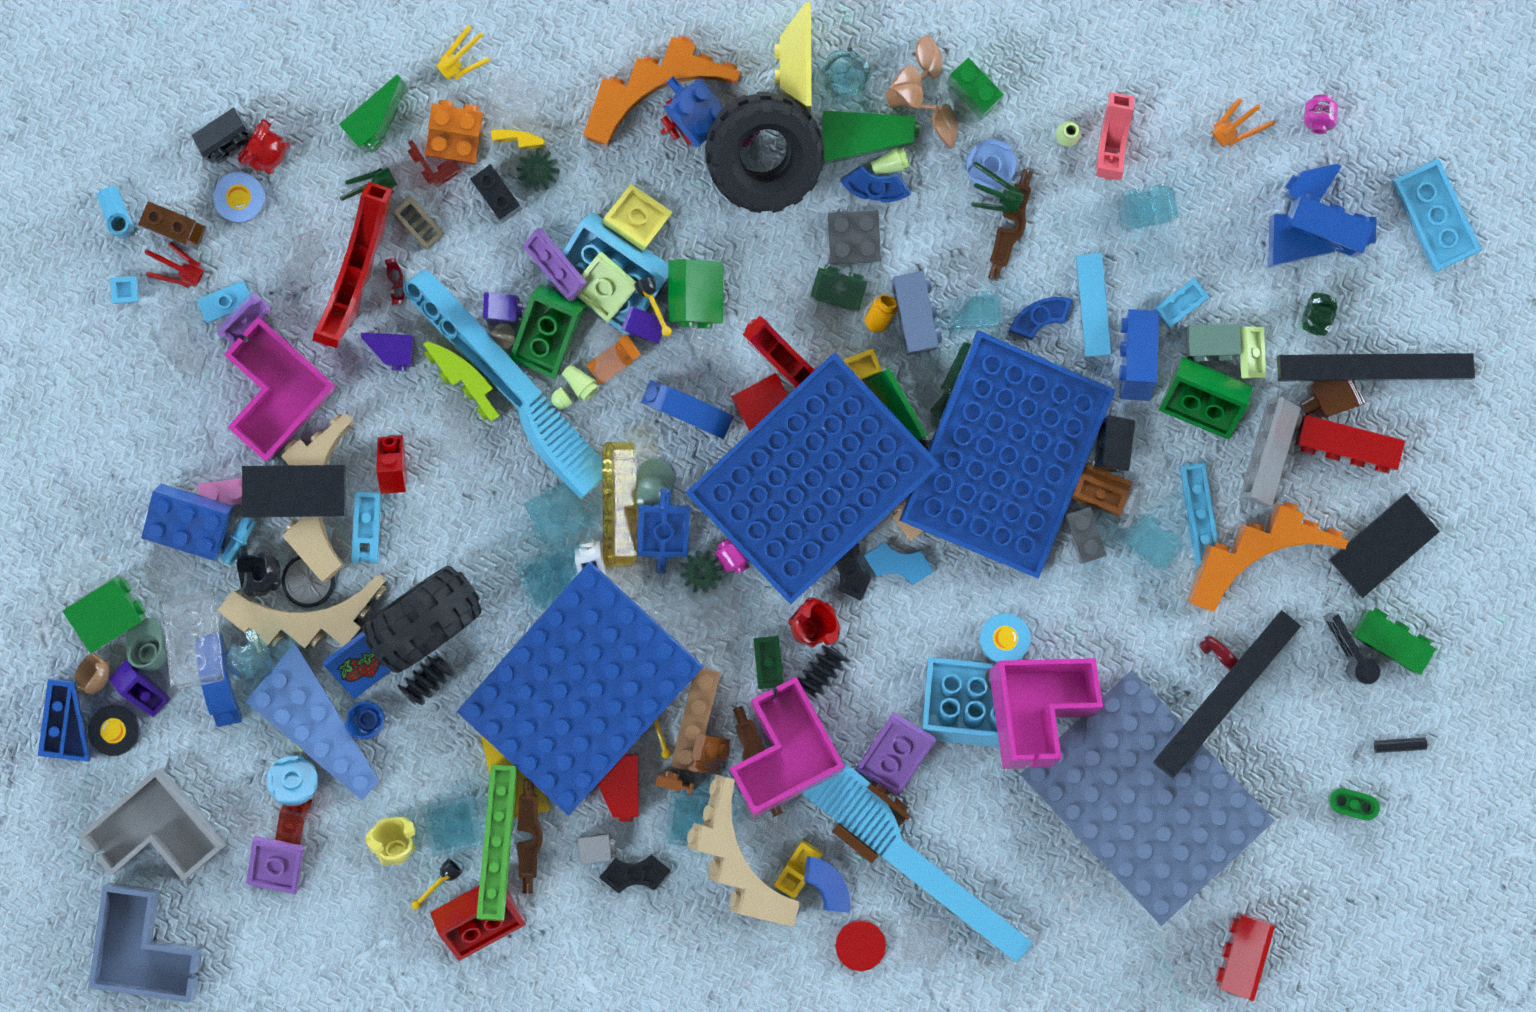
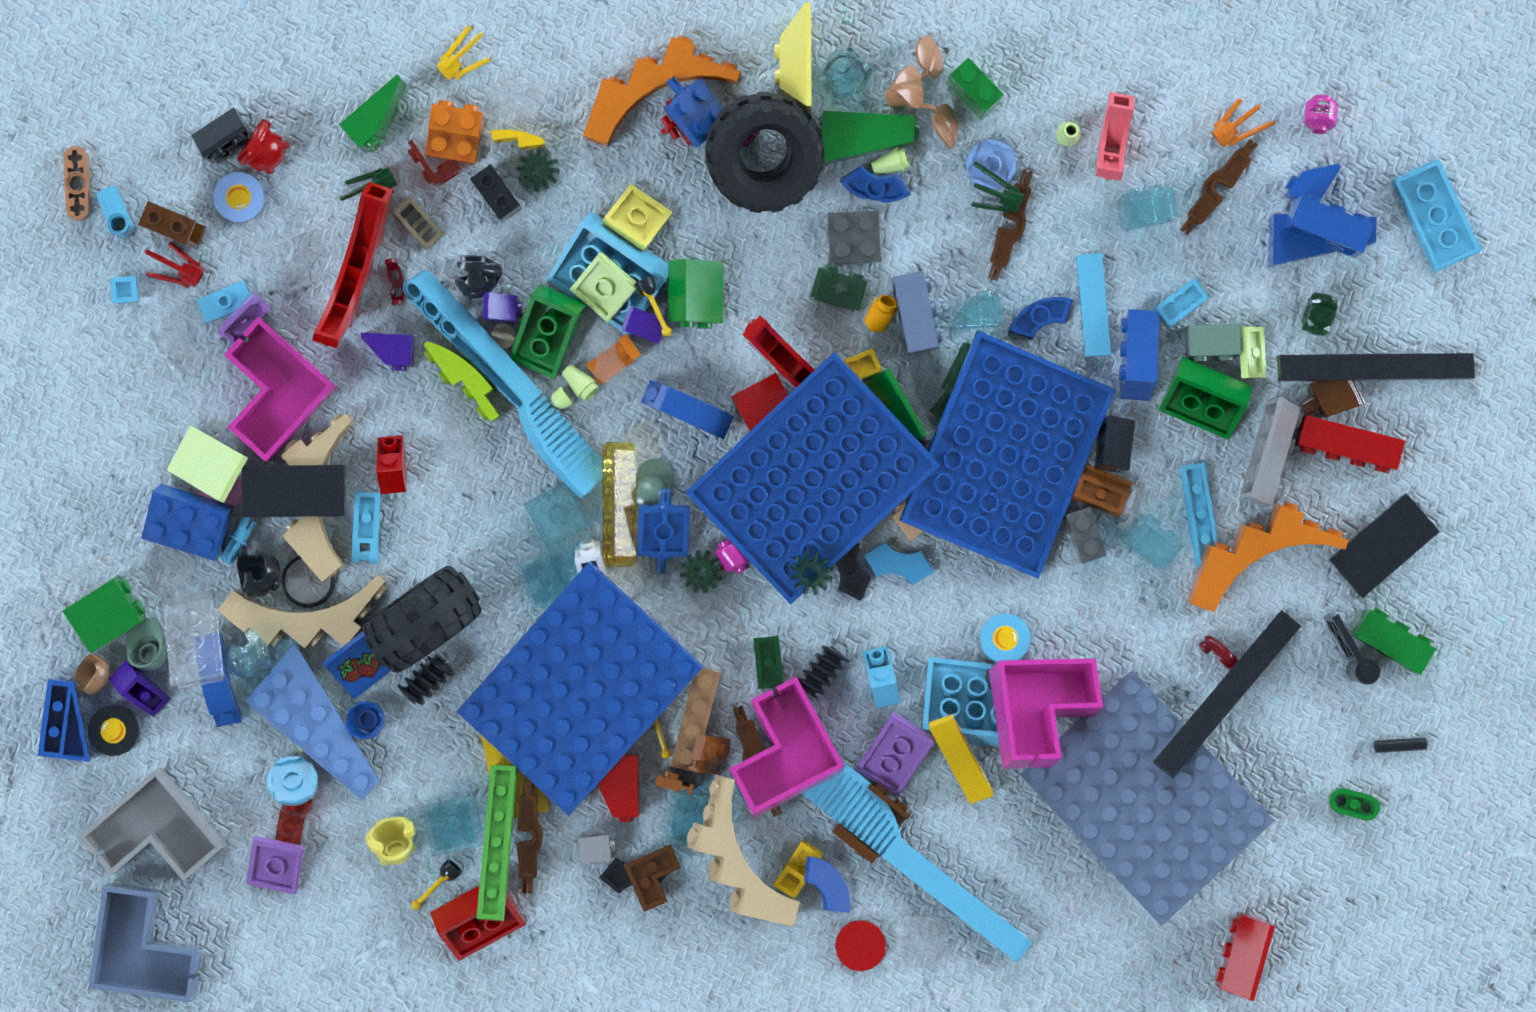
medium lavender tile [523,228,587,302] -> none
red helmet [788,597,840,648] -> none
none -> nougat beam [63,146,91,221]
none -> yellowish green tile [167,425,248,503]
none -> black helmet [455,255,503,299]
none -> reddish brown plate [624,844,681,912]
none -> gear [790,551,833,595]
none -> medium azure slope [863,646,901,708]
none -> yellow tile [929,714,994,804]
none -> reddish brown piece [1179,139,1258,236]

